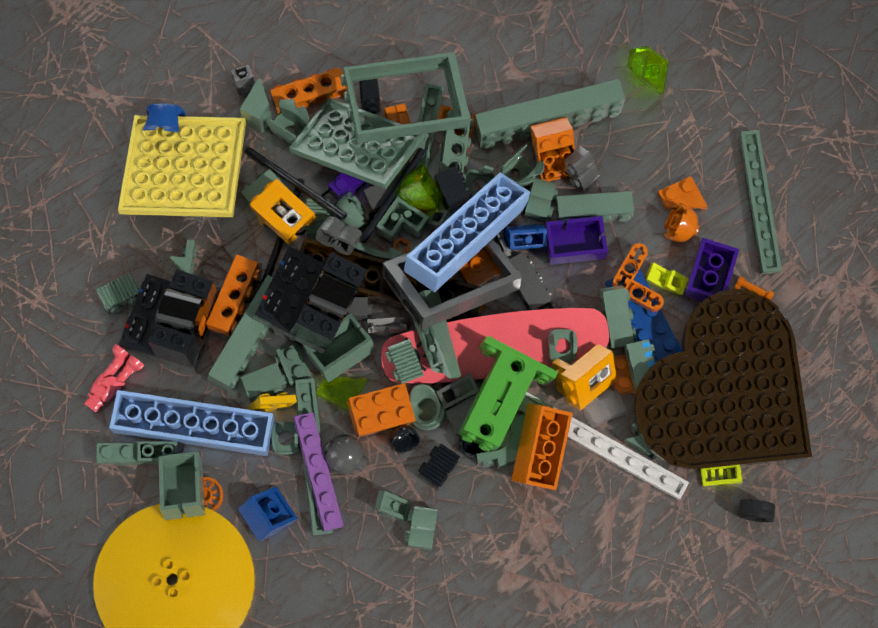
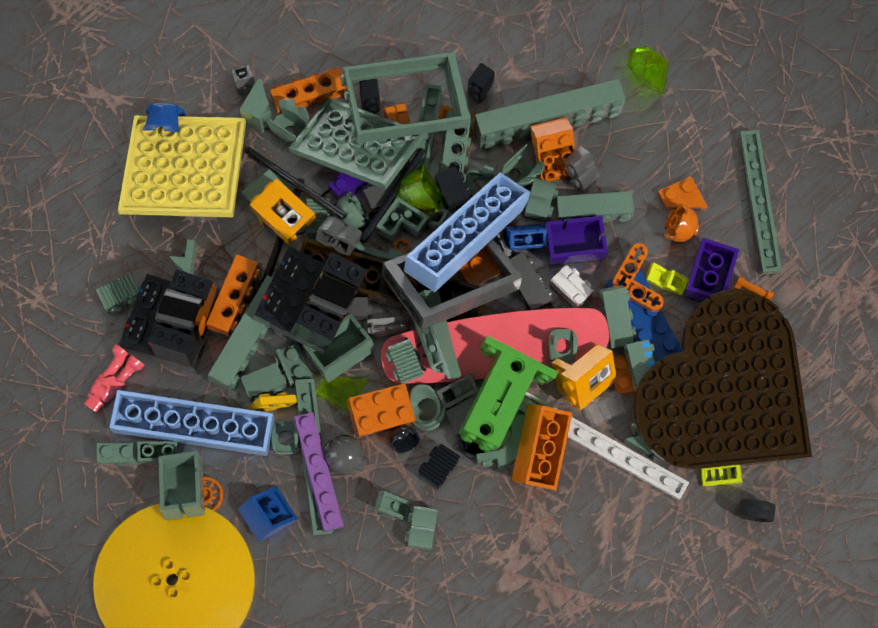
none -> black brick [467,63,495,103]
none -> white brick [550,265,594,308]

